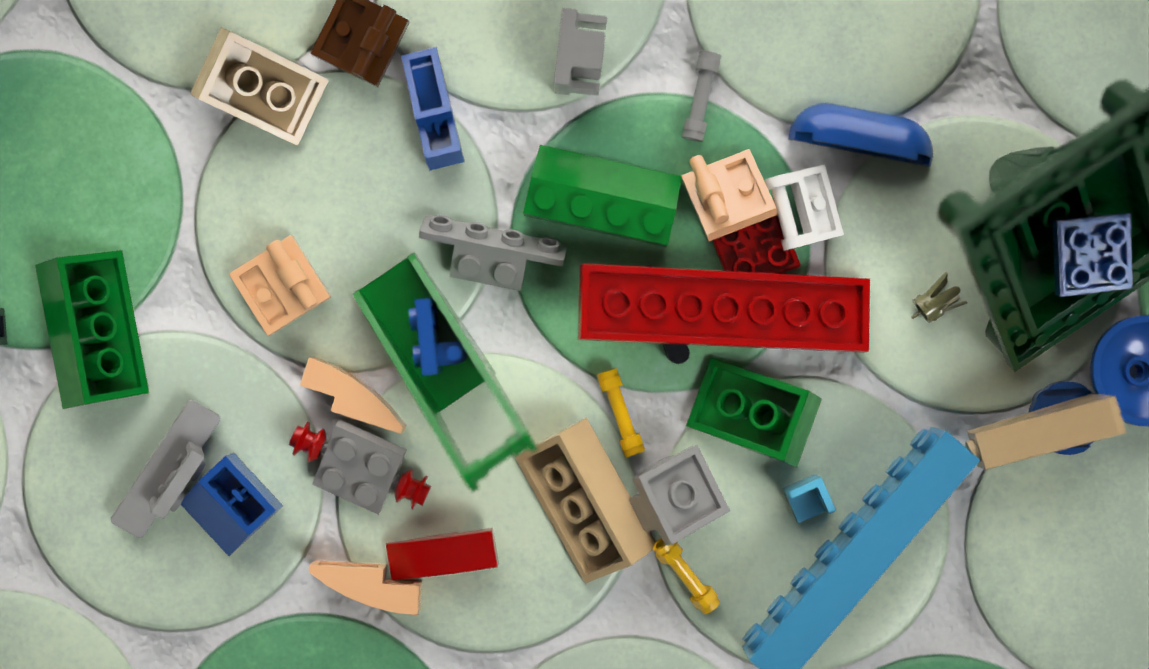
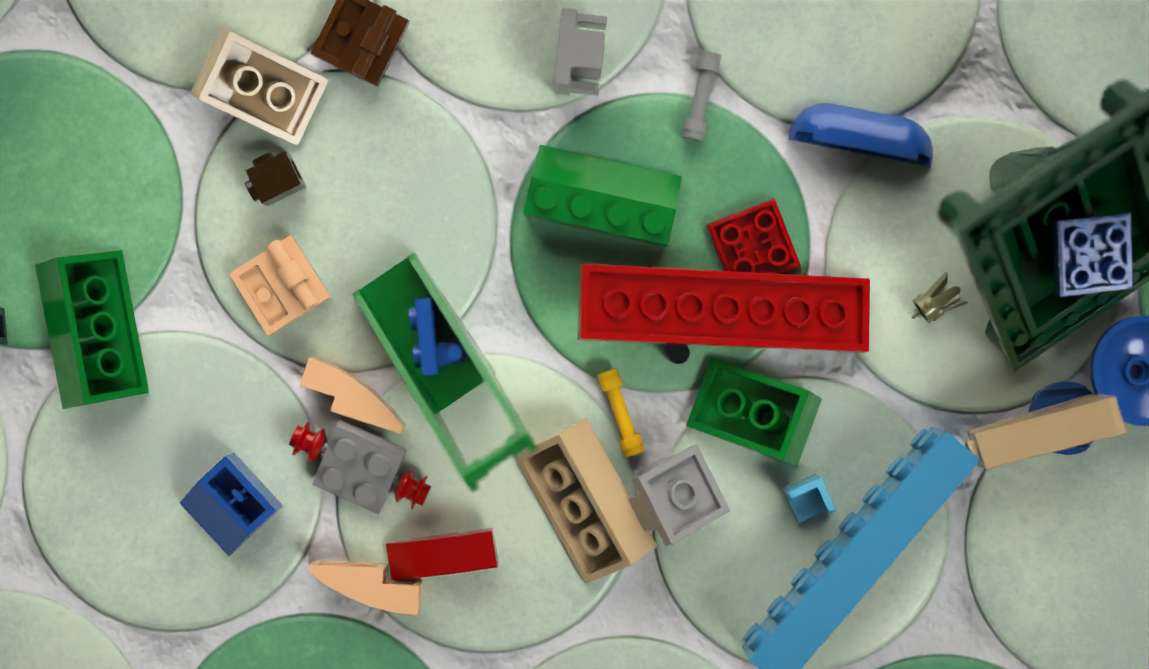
light grey bracket [111,399,220,538] -> none
blue slope [401,47,465,170] -> none
light grey bracket [419,215,567,291] -> none
yellow bar [653,538,720,614] -> none
light nougat plate [681,149,777,242] -> none
white plate [764,164,844,251] -> none
none -> dark brown brick [245,151,307,206]

